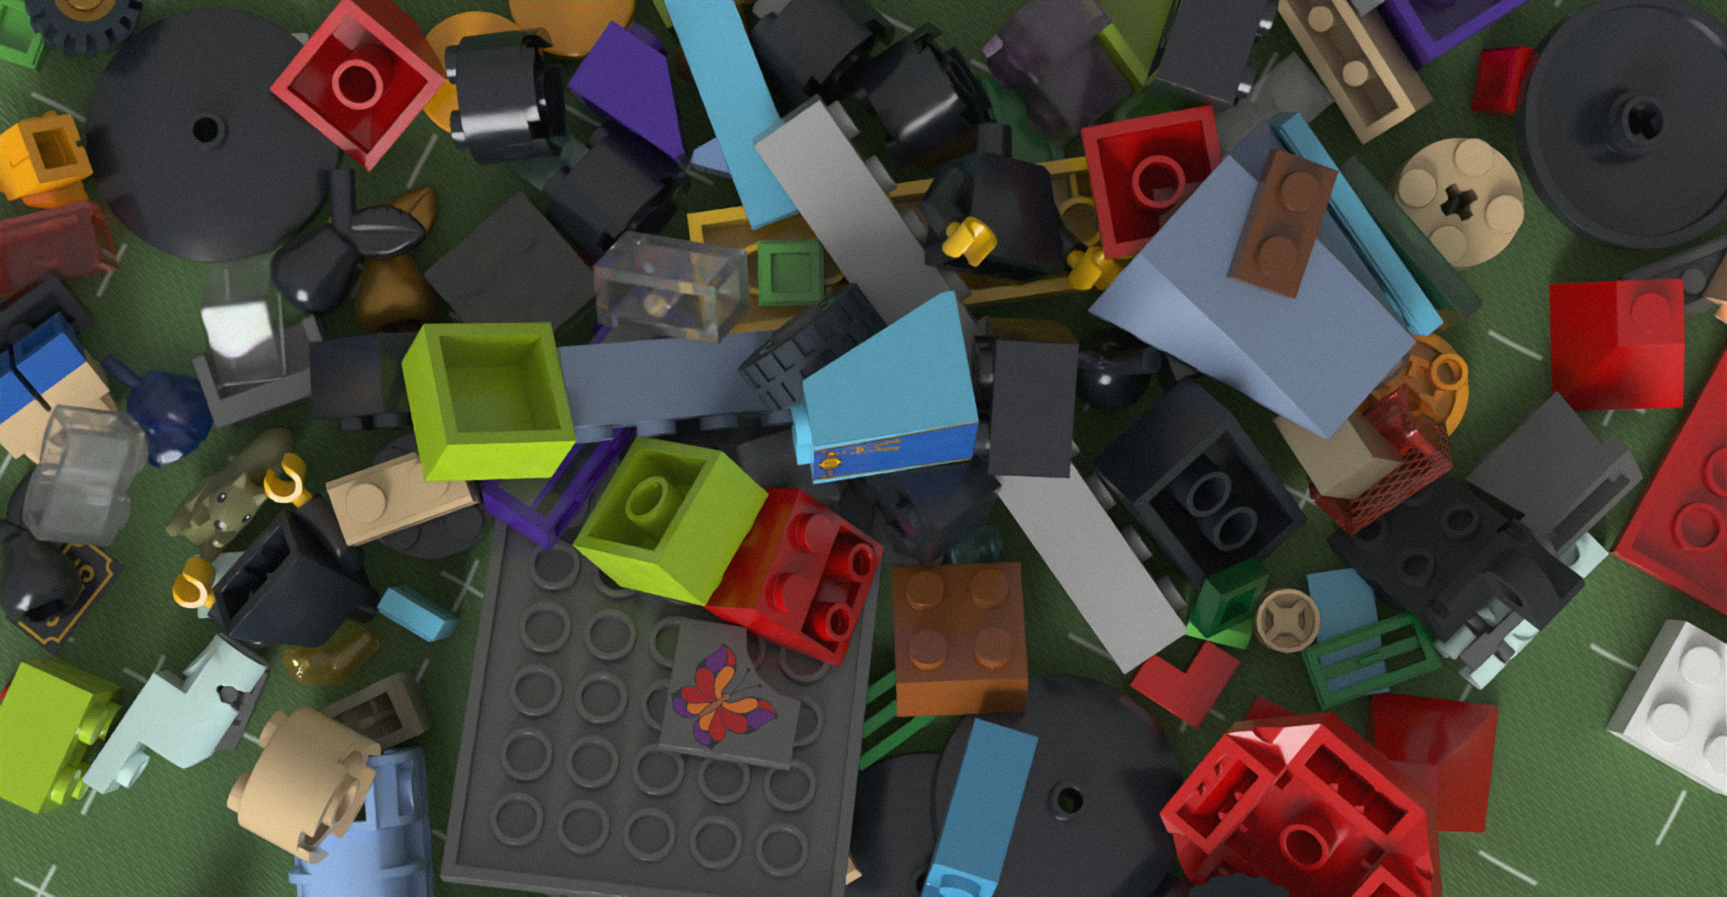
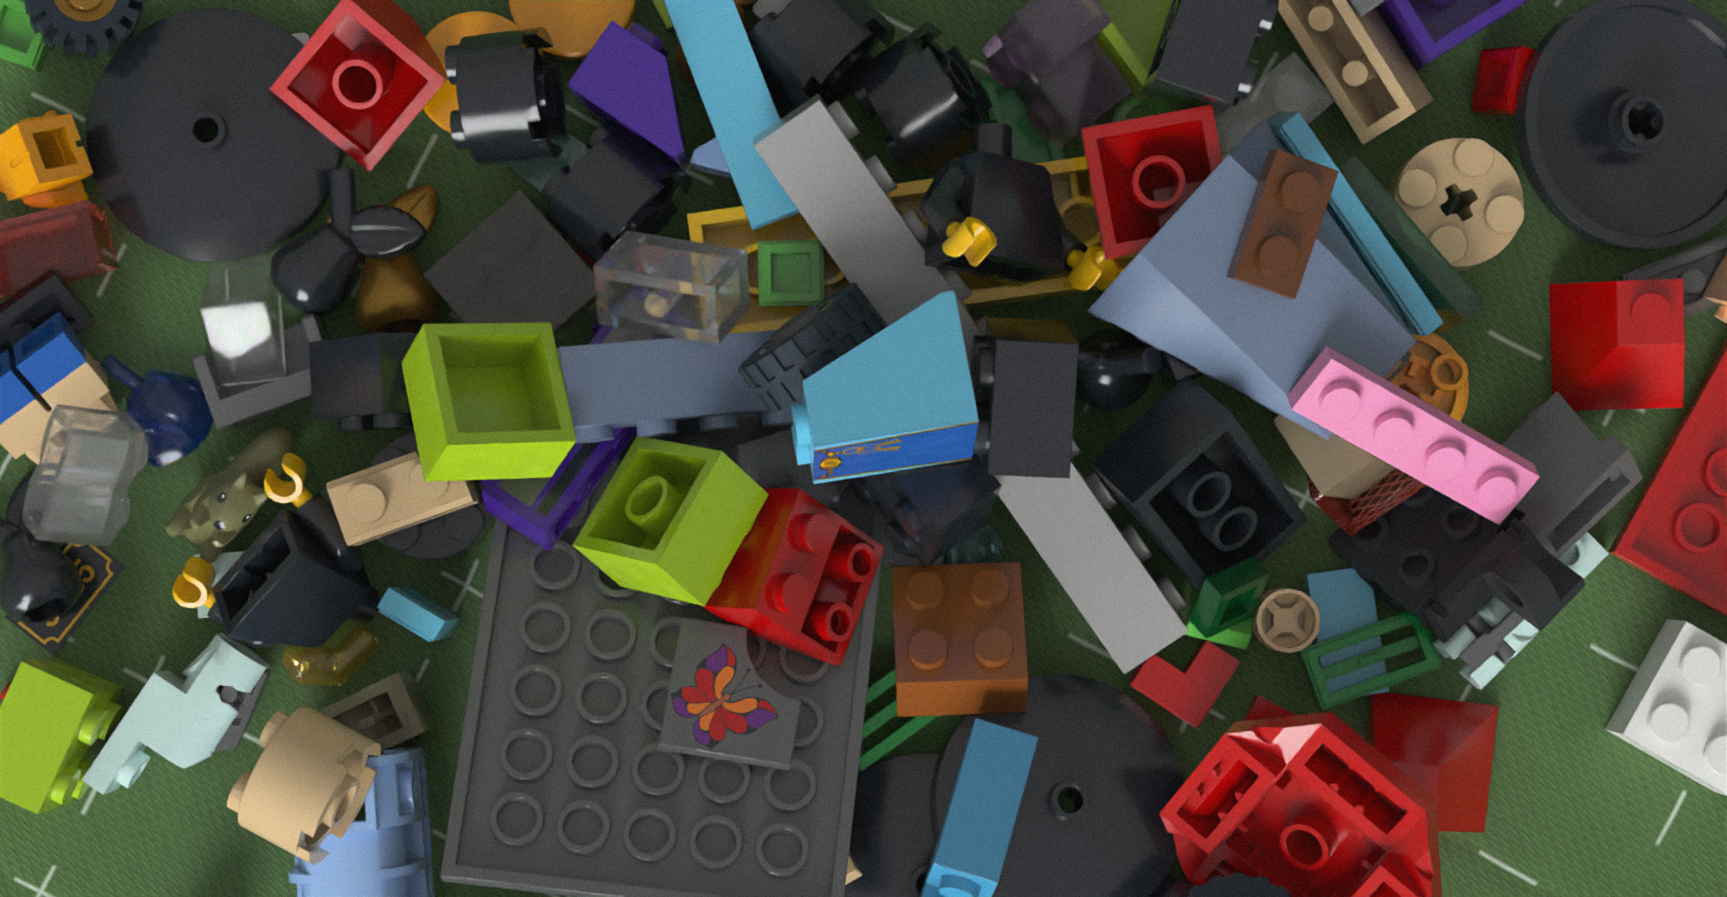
none -> bright pink plate [1287,346,1540,525]

